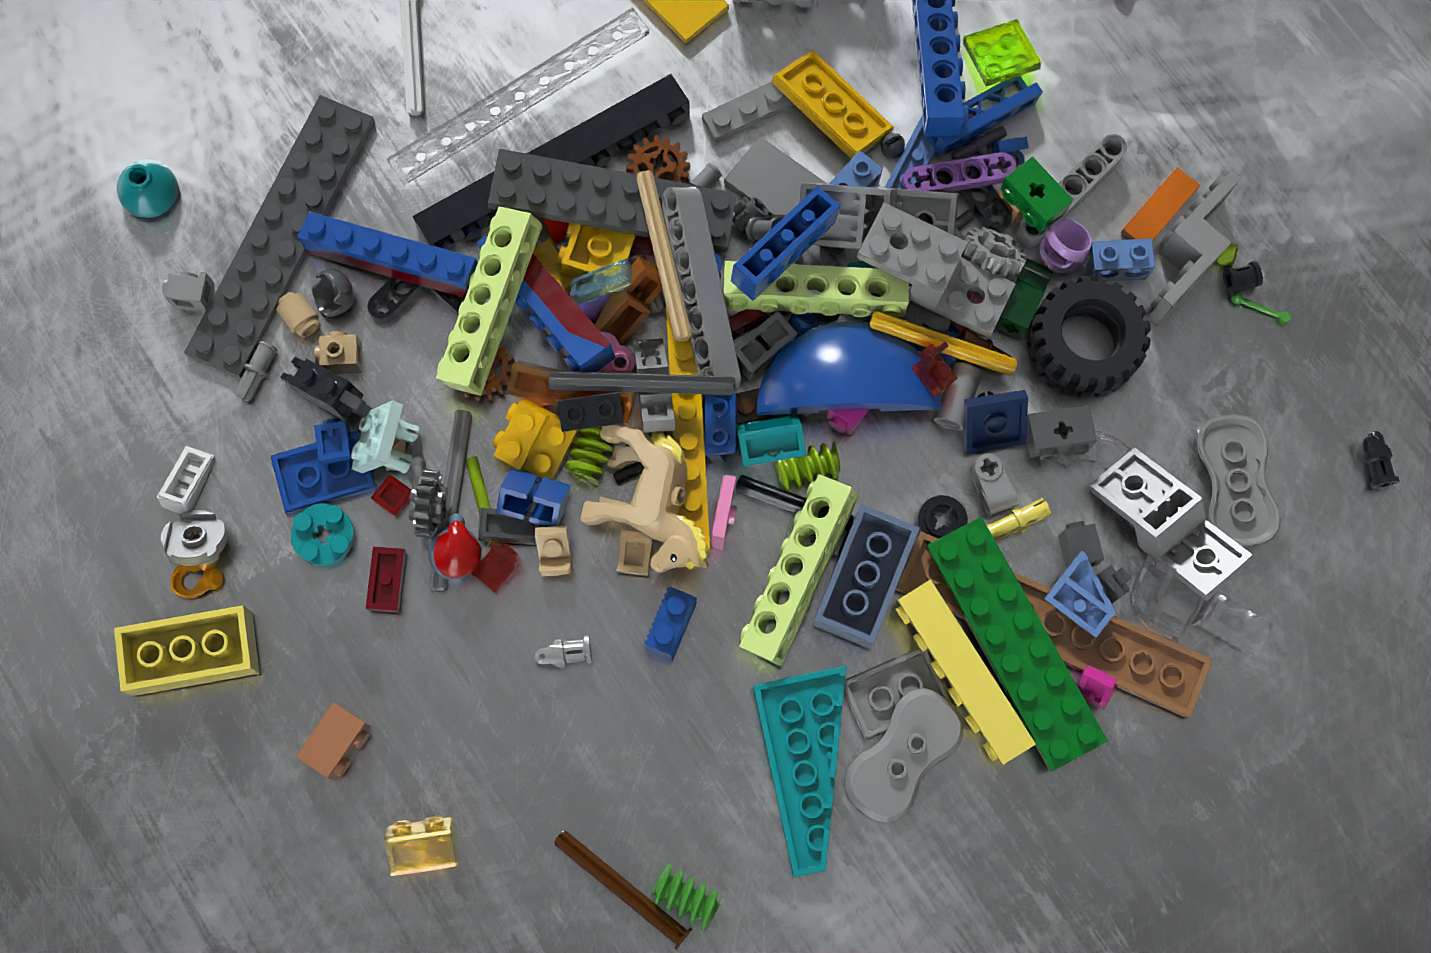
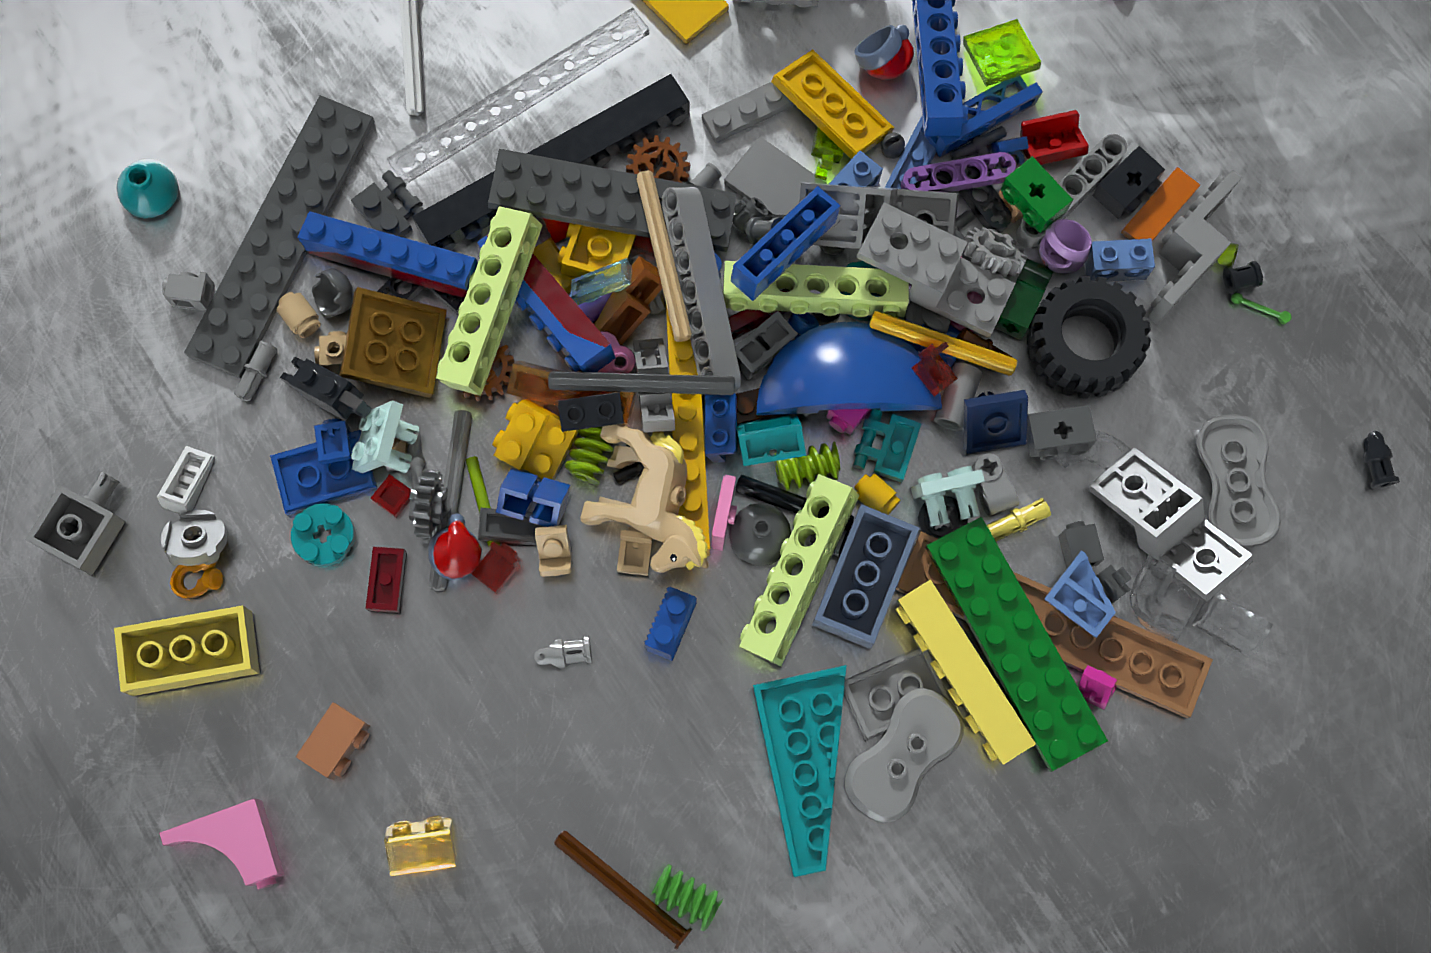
none -> light grey brick [25,472,125,576]
none -> bright pink arch [159,798,285,890]
none -> pearl gold plate [340,287,447,398]
none -> dark grey plate [351,170,424,237]
none -> dark grey cylinder [729,503,791,567]
none -> clear neon green plate [811,127,843,181]
none -> teal plate [853,409,922,483]
none -> sand blue piece [854,25,914,81]
none -> yellow brick [854,473,901,515]
none -> light aqua plate [910,466,985,527]
none -> red bracket [1020,110,1089,165]
none -> black brick [1092,146,1165,219]

